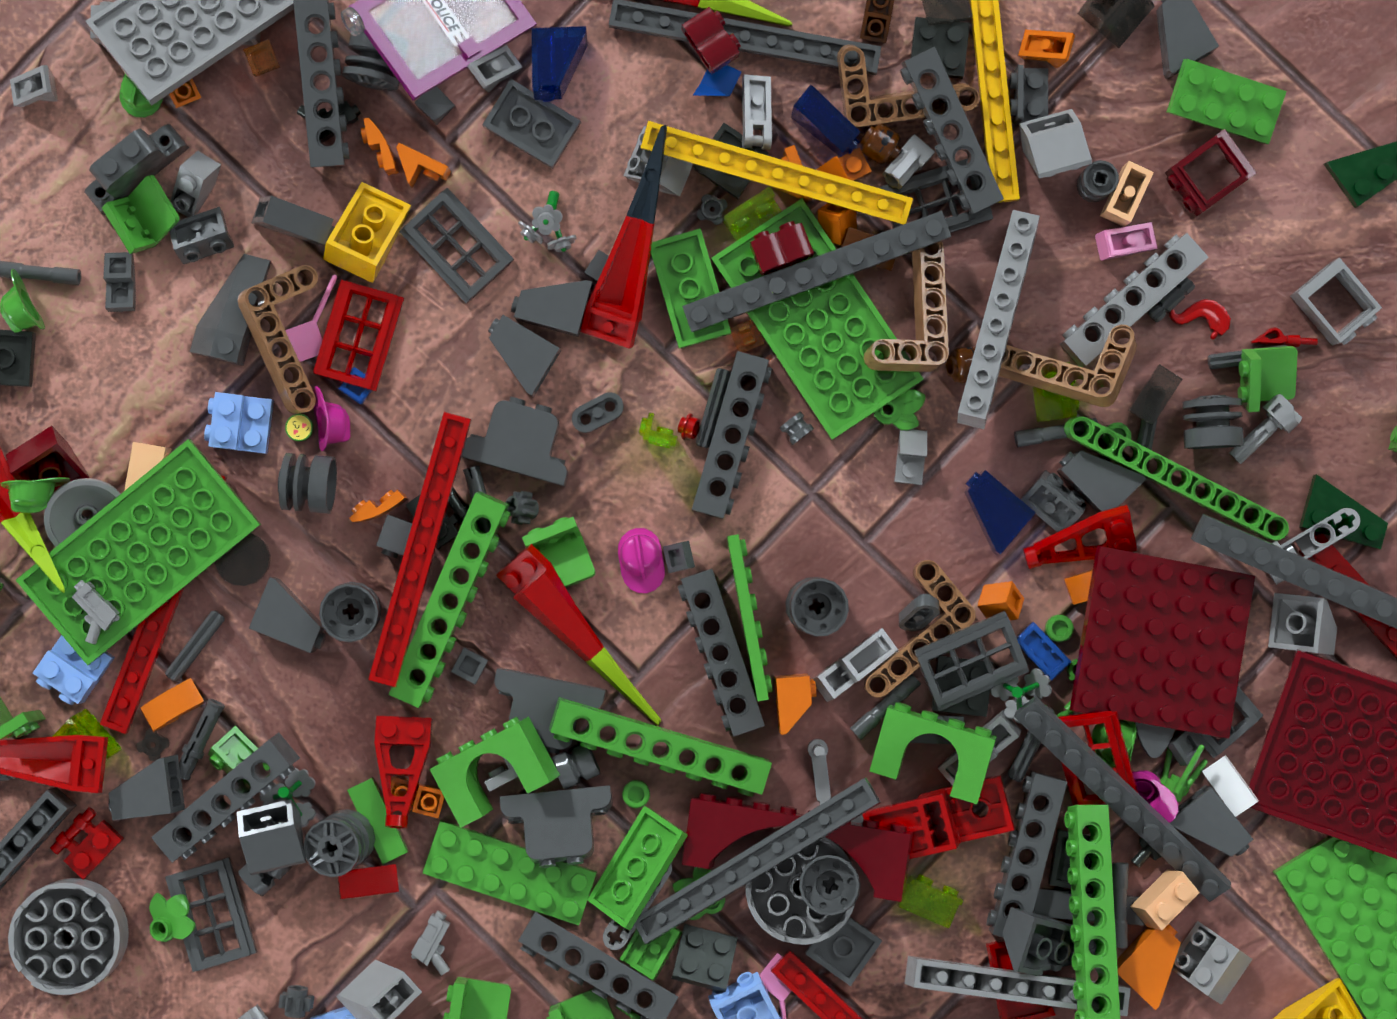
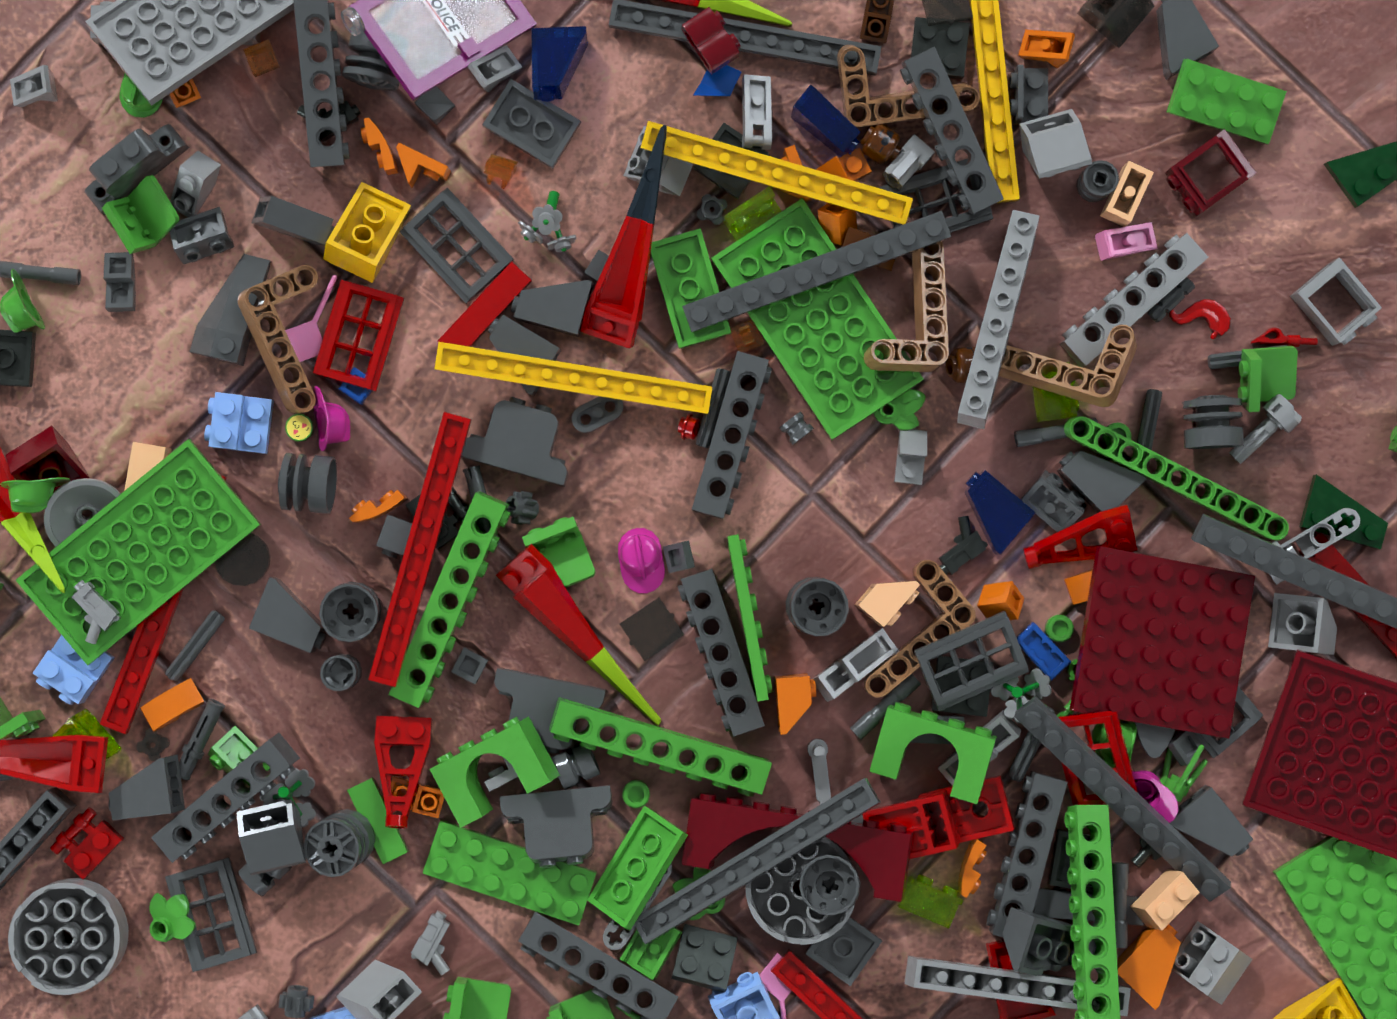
red slope [338,864,399,899] -> none
clear neon green bracket [639,412,678,450] -> none
dark red brick [750,221,814,276] -> none
dark grey plate [898,594,940,631] -> none
clear smoke plate [1128,364,1183,425] -> none
white tile [1202,755,1259,817] -> none
none -> dark grey wheel [320,654,362,691]
none -> yellow plate [434,342,712,414]
none -> red tile [437,261,532,347]
none -> clear orange tile [483,154,518,189]
none -> clear smoke piece [620,597,684,661]
none -> light nougat slope [854,581,920,627]
none -> pearl dark grey piece [939,516,988,575]
none -> orange slope [958,839,987,898]

